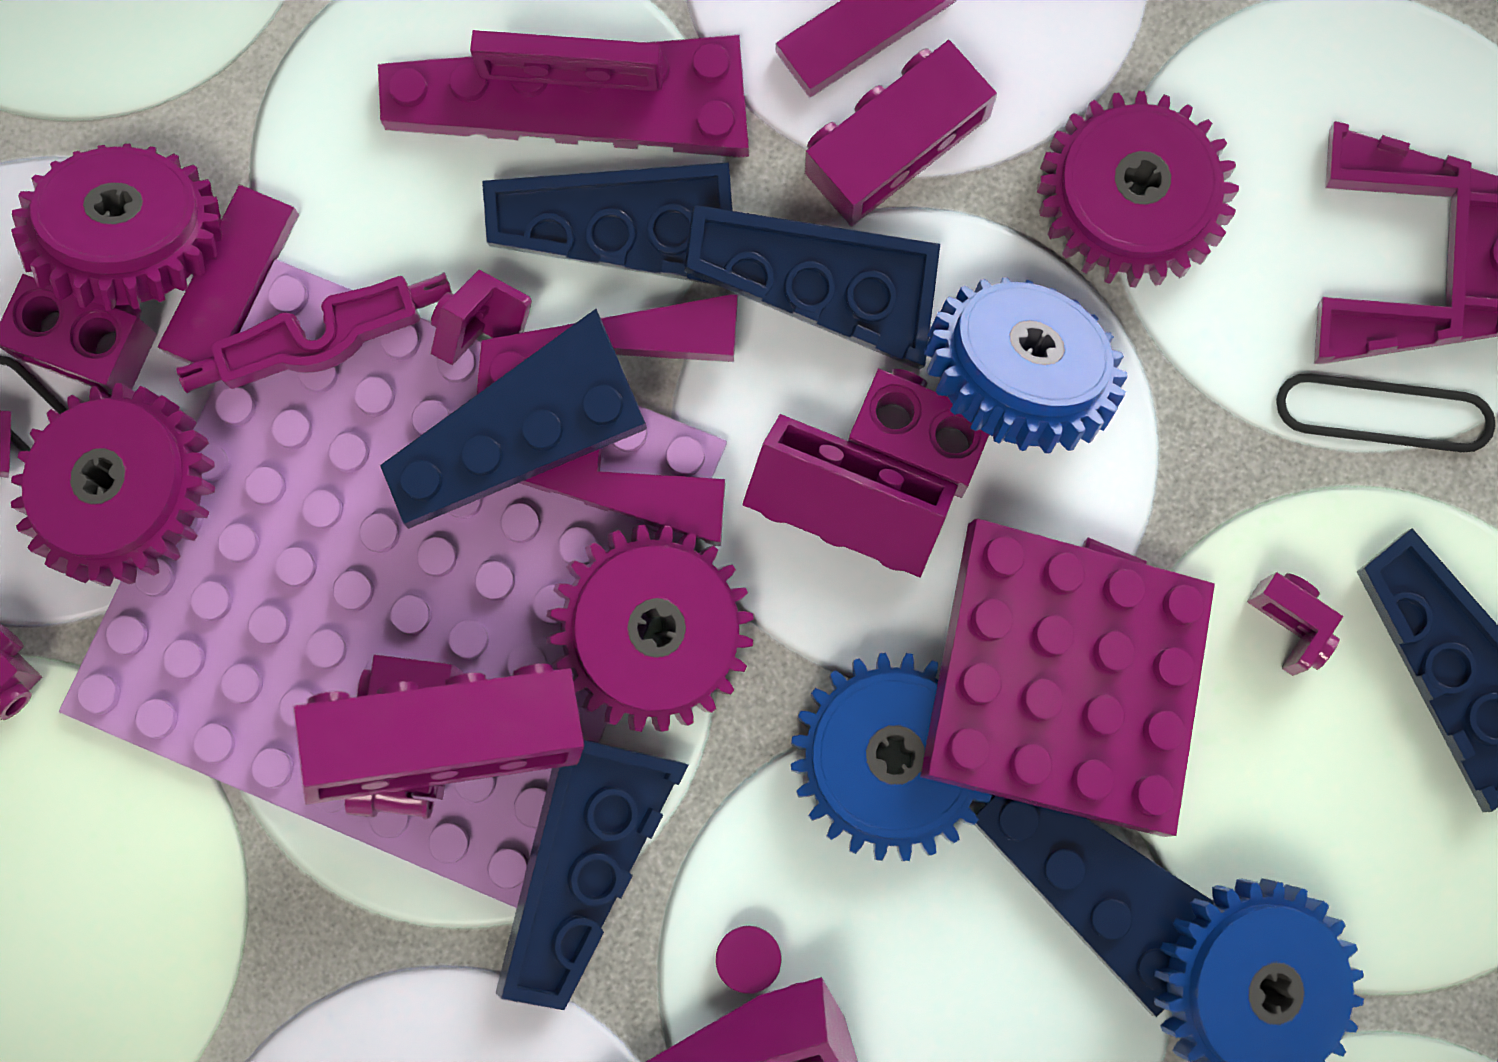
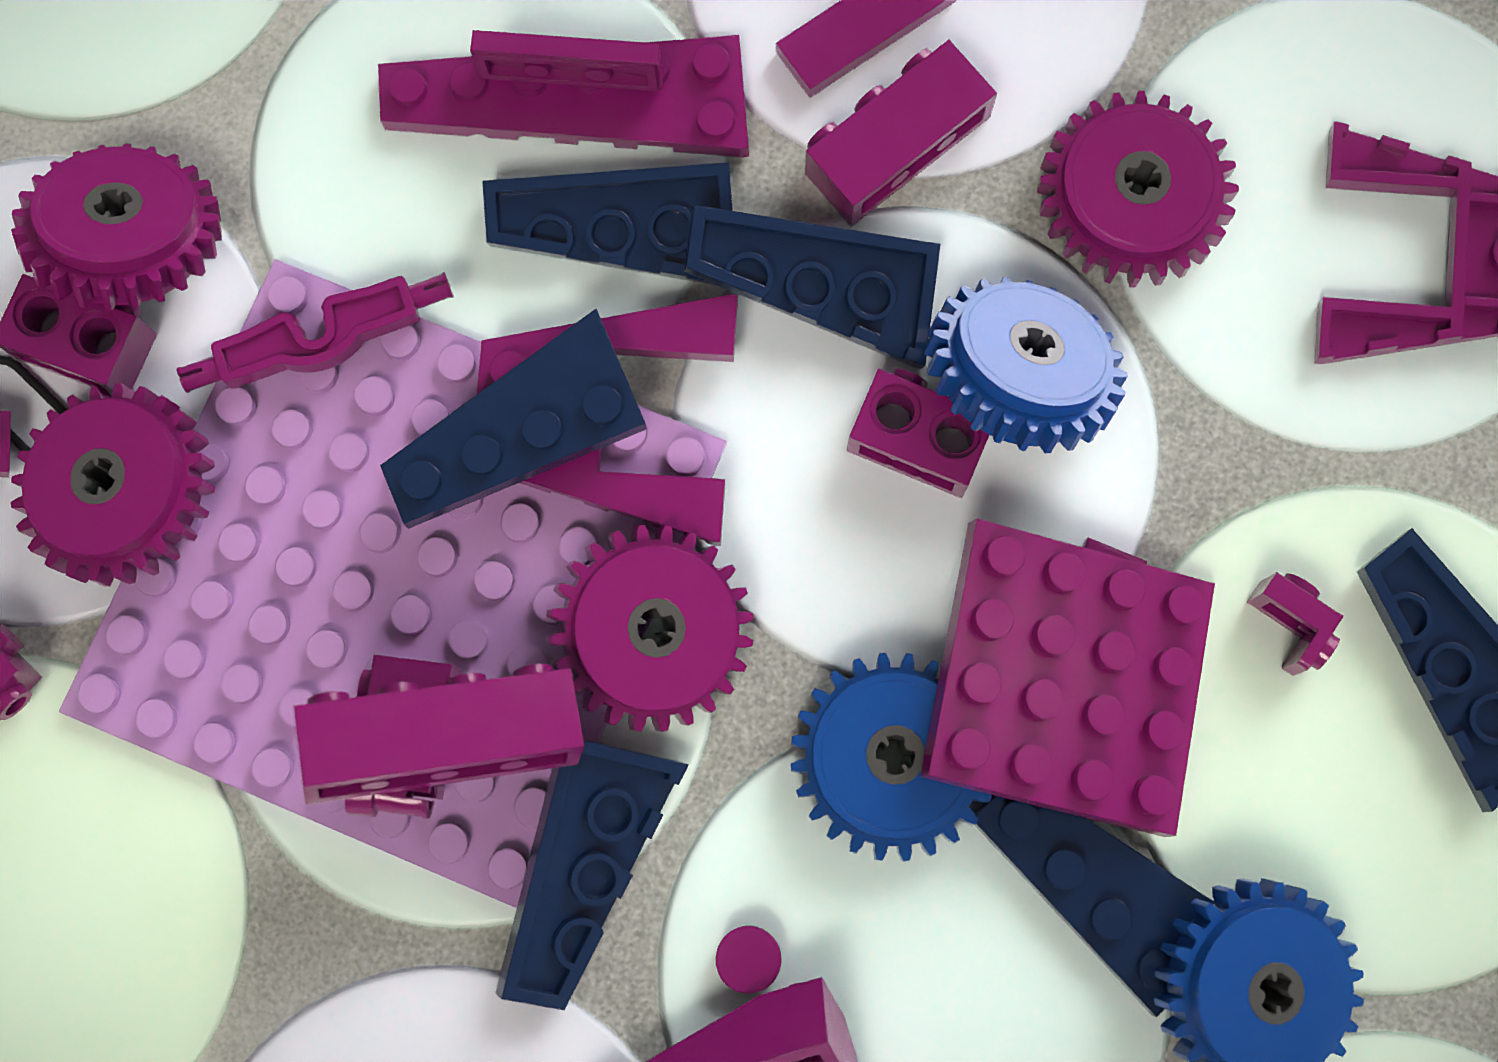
magenta tile [157,184,300,364] -> none
magenta bracket [430,270,532,365] -> none
magenta brick [742,414,958,578] -> none
black piece [1276,373,1496,453] -> none

